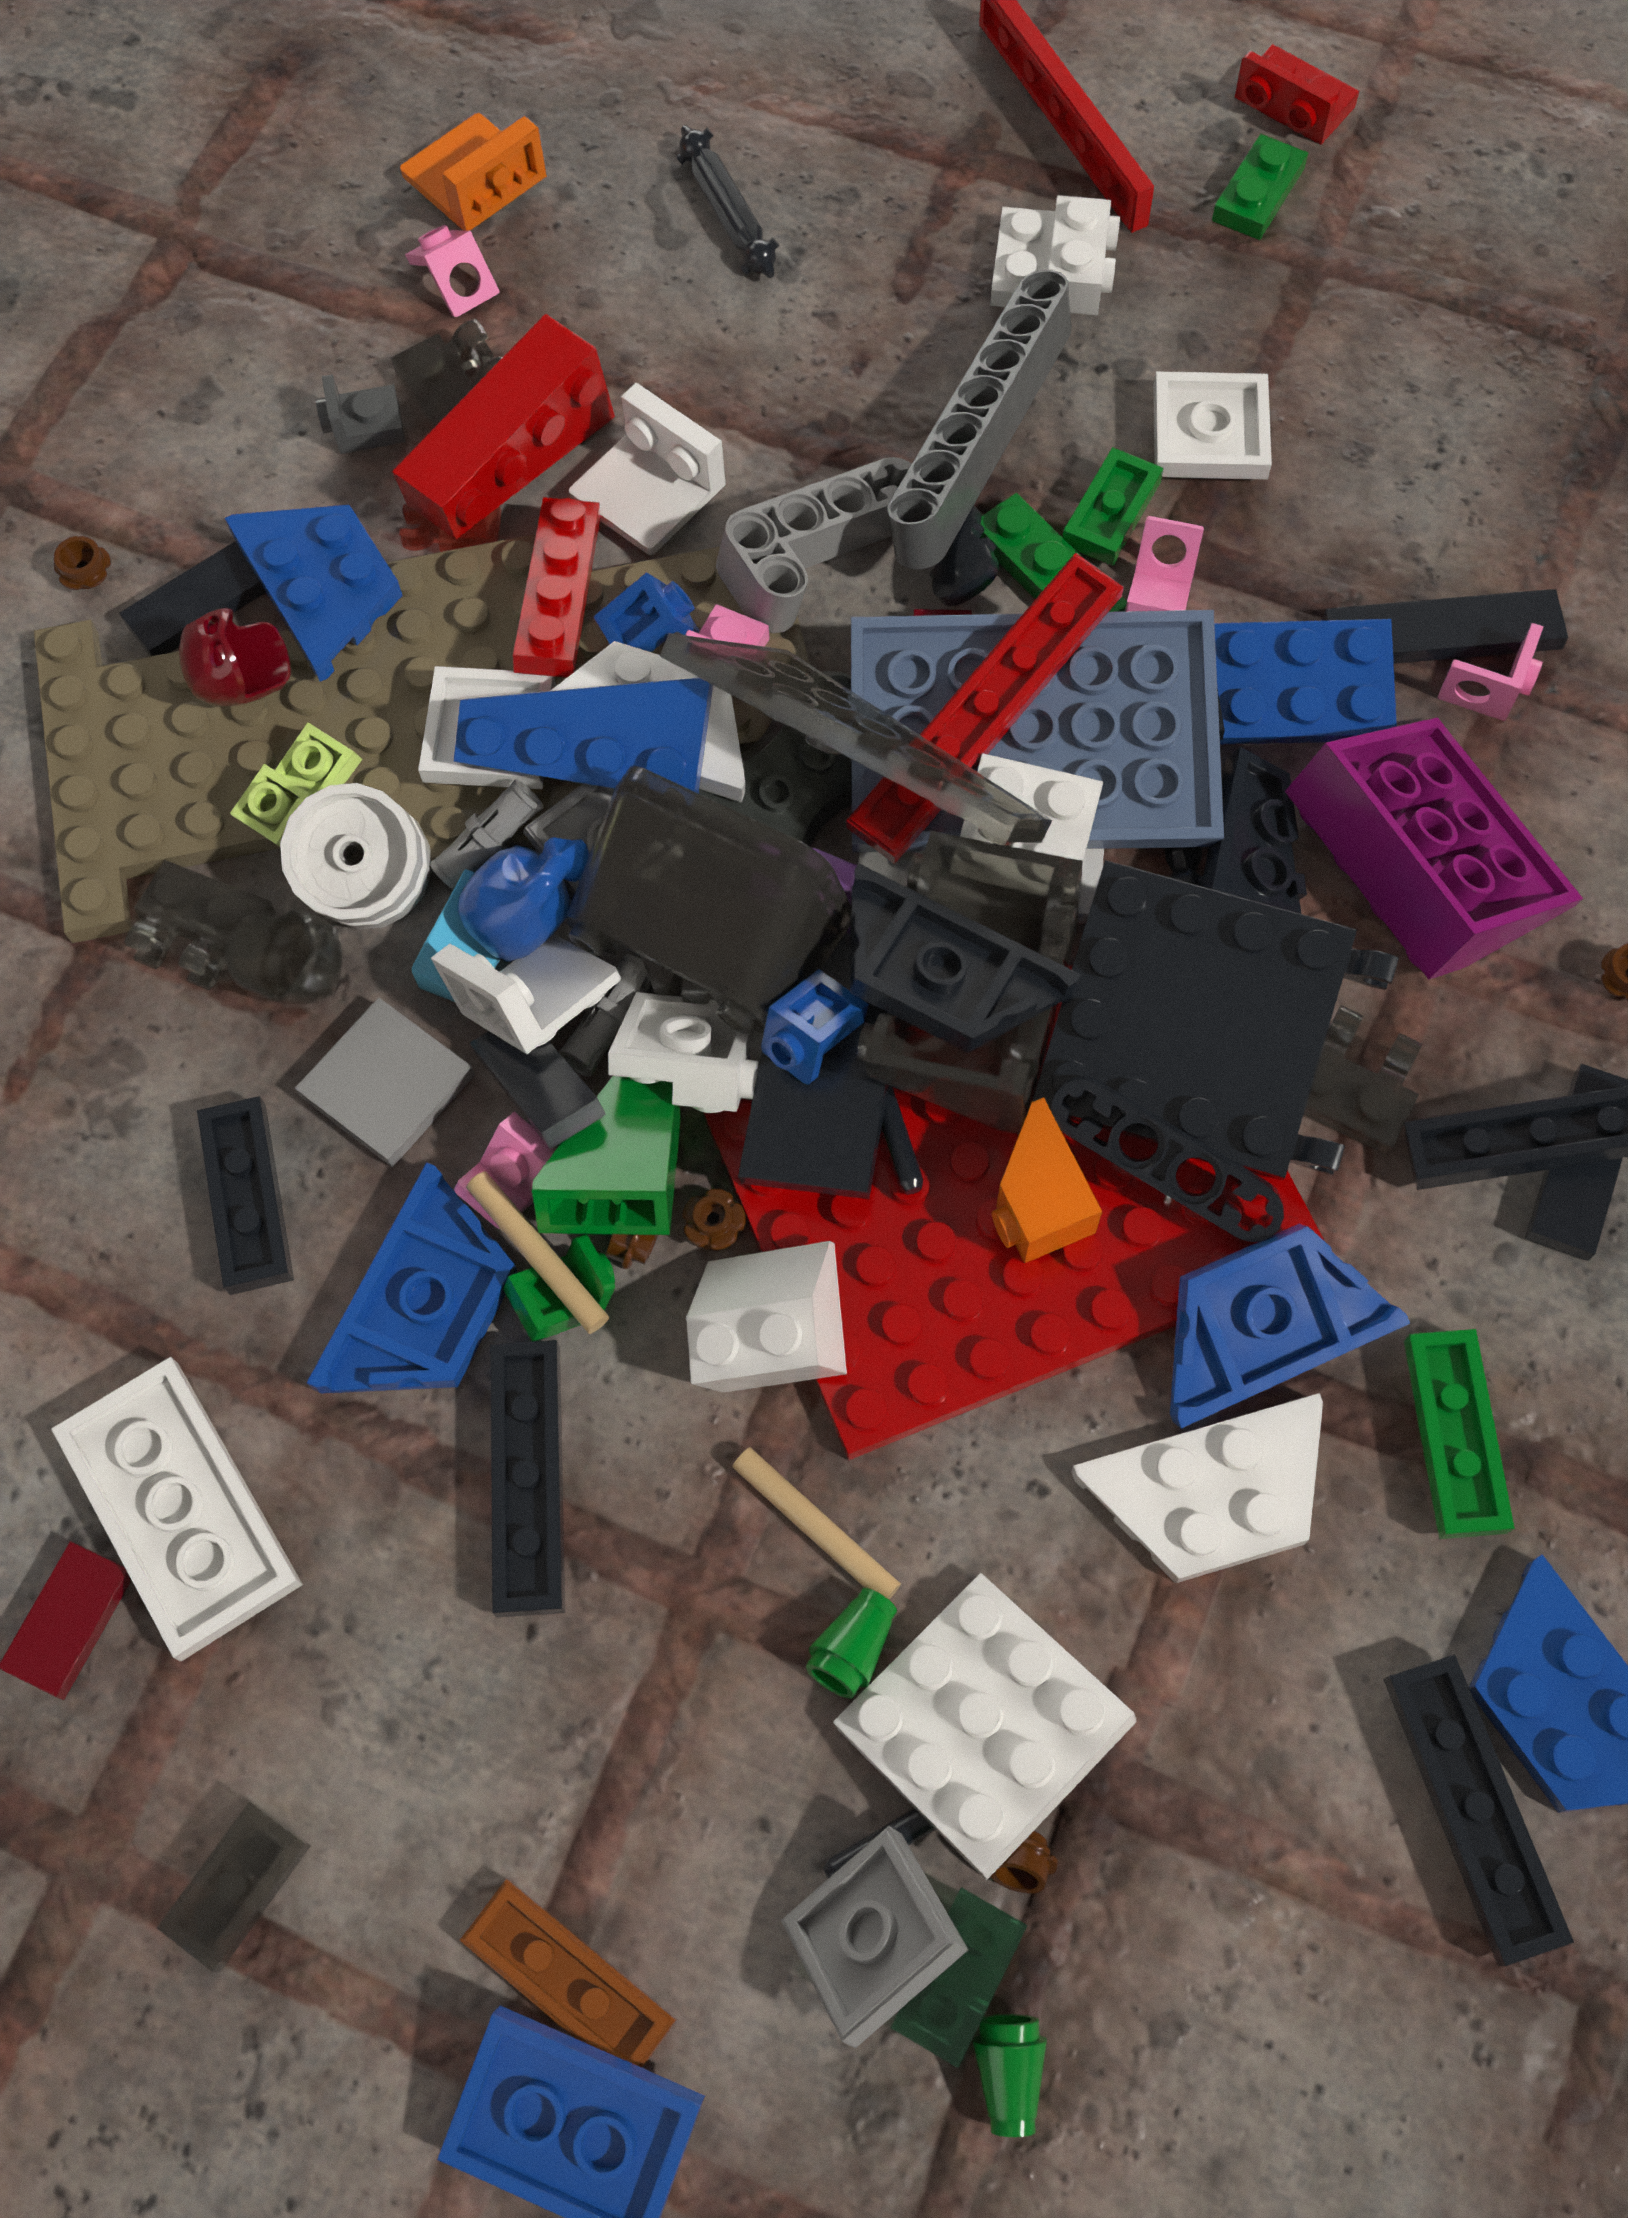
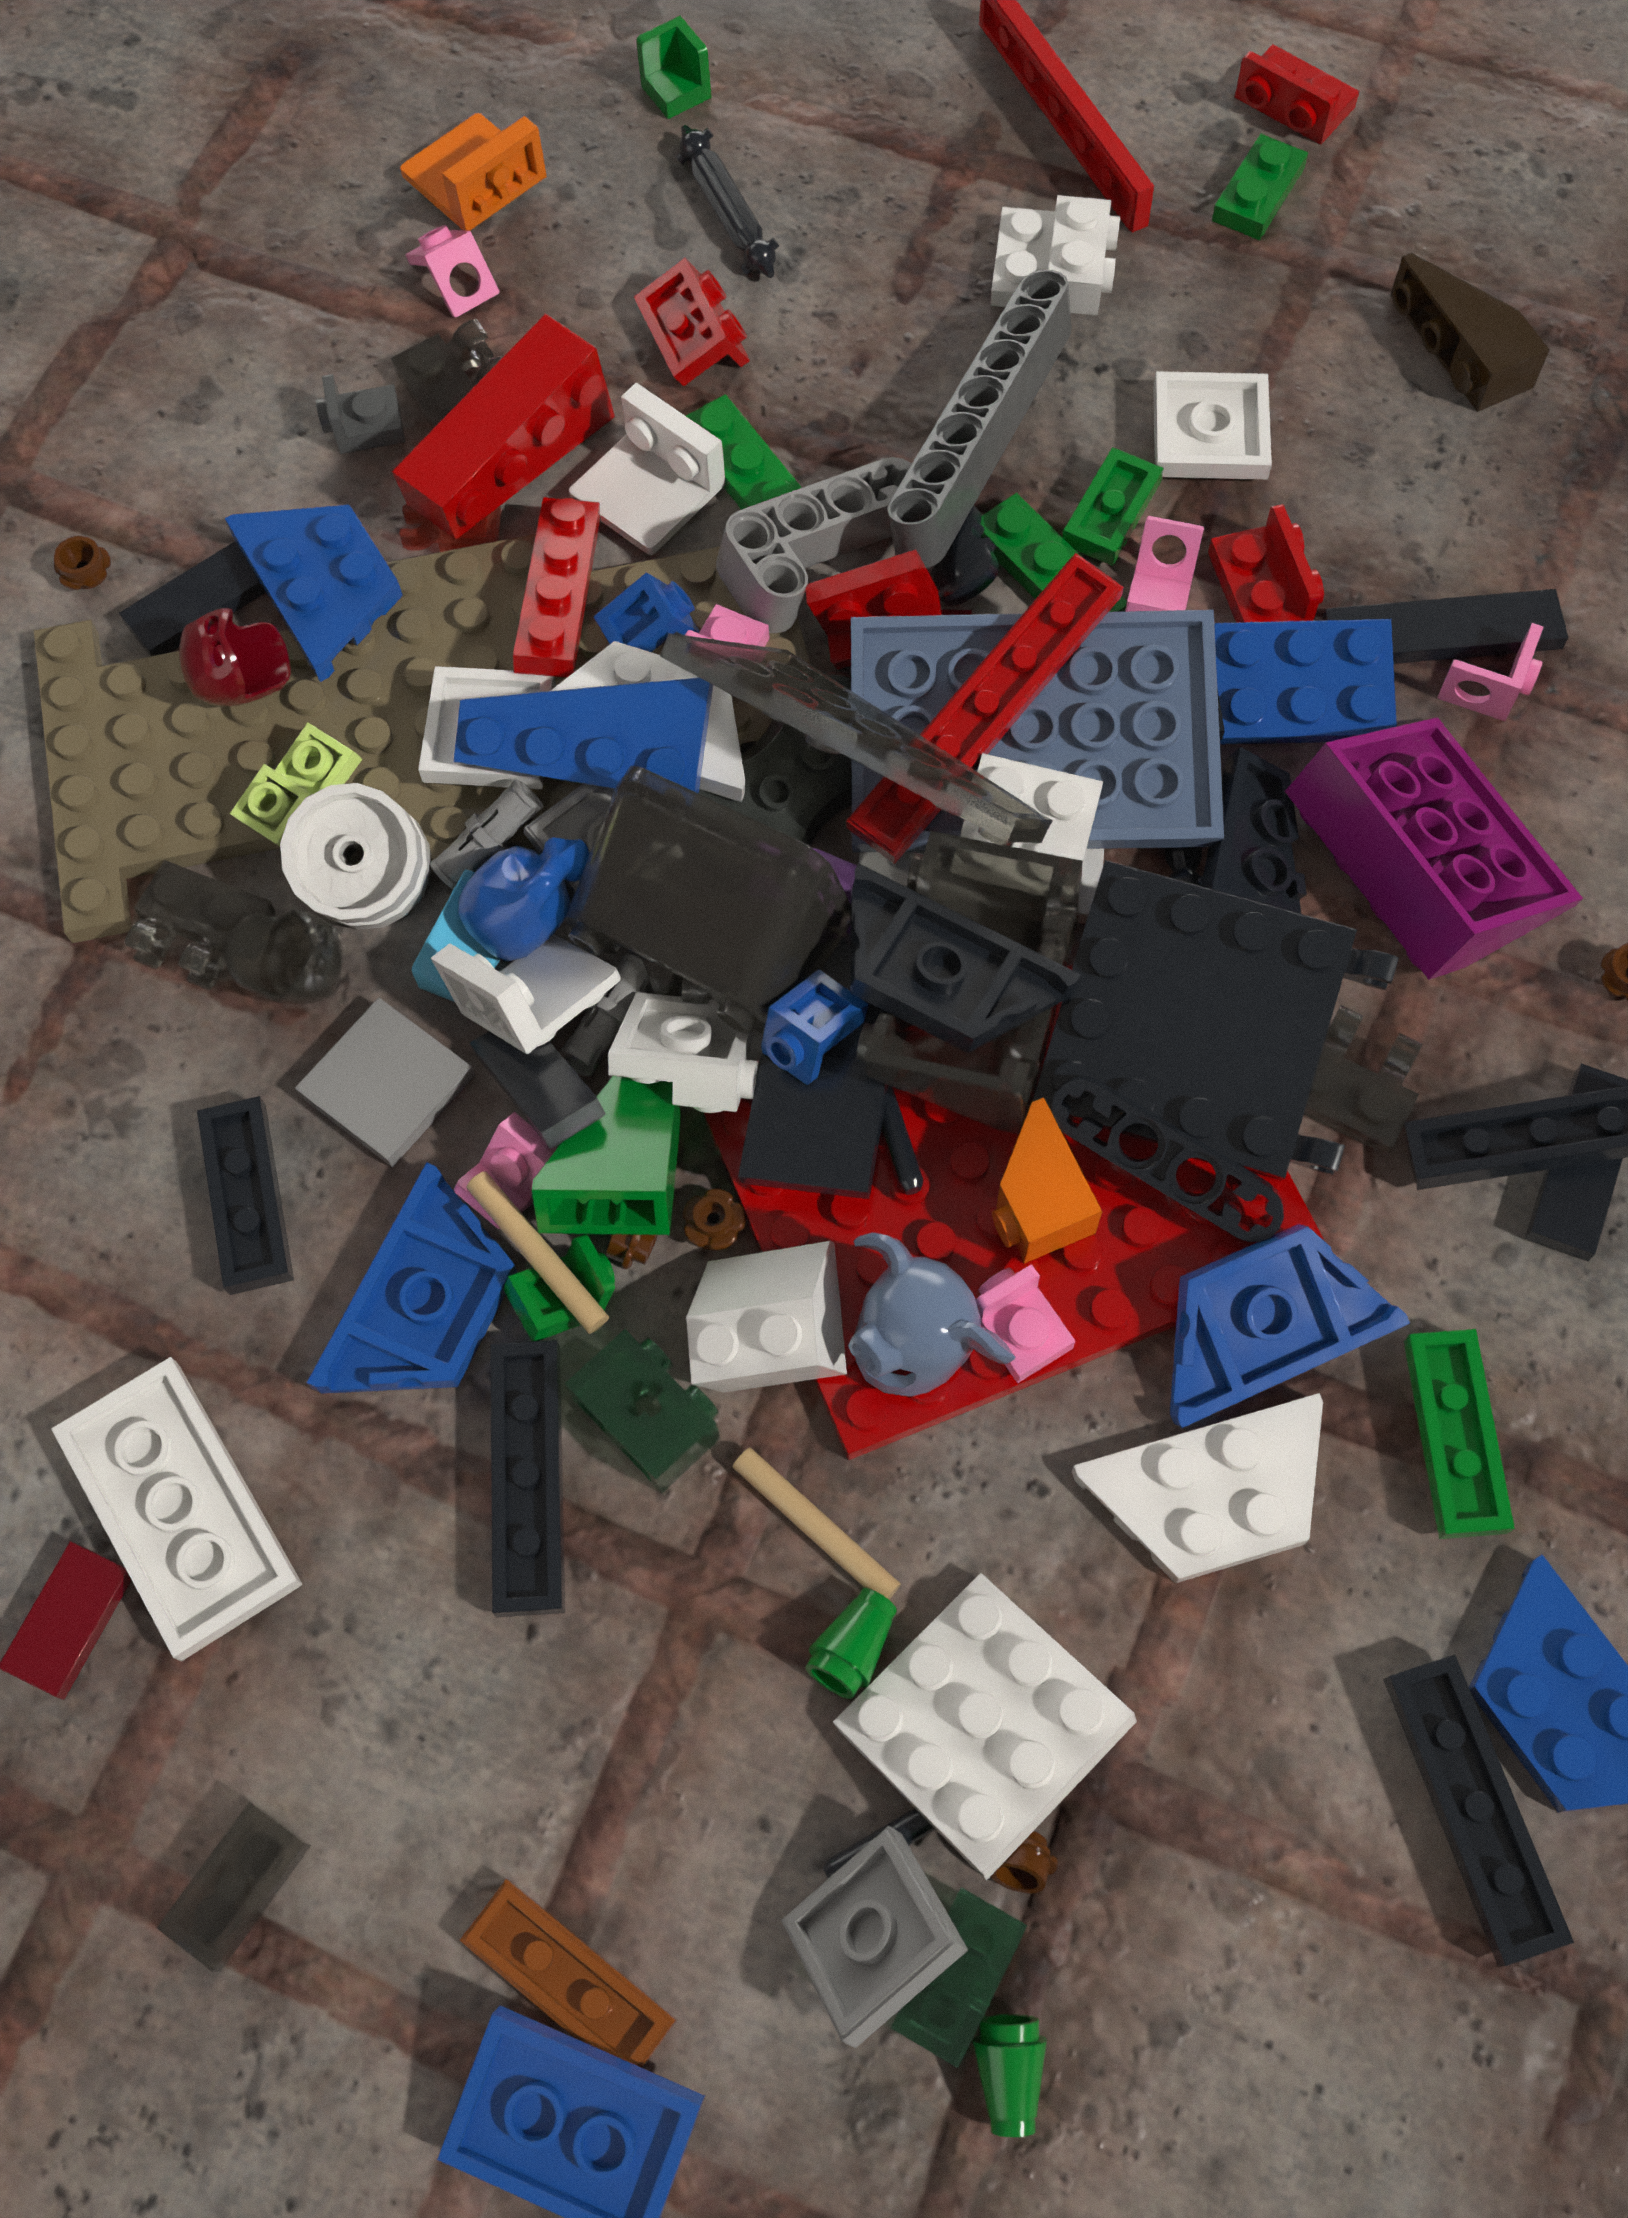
none -> clear green brick [565,1329,720,1494]
none -> red bracket [634,257,750,386]
none -> green panel [636,15,712,119]
none -> green plate [686,394,802,510]
none -> red bracket [805,549,942,669]
none -> sand blue piece [848,1233,1016,1397]
none -> bright pink bracket [976,1265,1076,1383]
none -> red bracket [1208,504,1324,623]
none -> dark brown slope [1390,252,1550,412]

